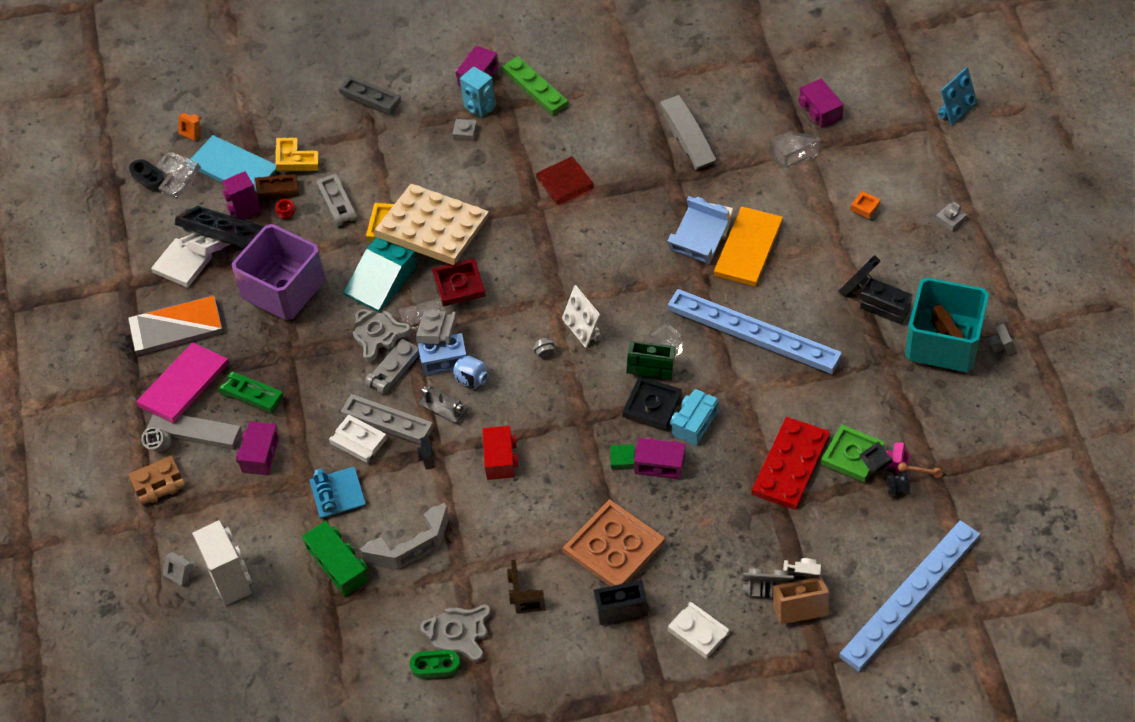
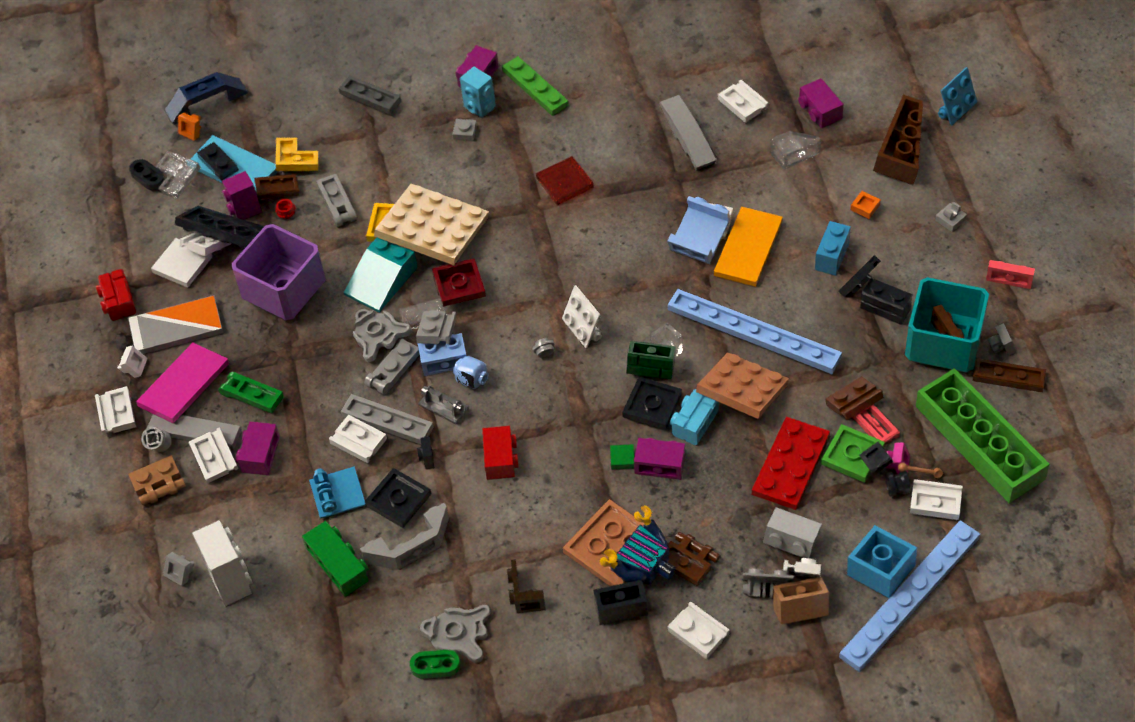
none -> white plate [95,386,136,436]
none -> red brick [96,269,136,321]
none -> white tile [118,346,148,378]
none -> dark blue slope [165,72,248,125]
none -> white plate [189,427,239,483]
none -> black plate [197,142,238,181]
none -> black plate [364,468,432,528]
none -> torso [600,506,676,584]
none -> reddish brown plate [668,531,721,587]
none -> nougat plate [696,352,789,419]
none -> white plate [718,80,768,123]
none -> light grey brick [763,507,822,559]
none -> dark azure brick [815,221,851,276]
none -> reddish brown plate [825,376,884,420]
none -> dark azure brick [847,525,917,598]
none -> coral tile [852,404,900,446]
none -> reddish brown wedge [873,94,923,185]
none -> white plate [910,479,962,520]
none -> bright green brick [916,368,1050,503]
none -> reddish brown tile [973,358,1046,393]
none -> coral plate [986,260,1035,289]

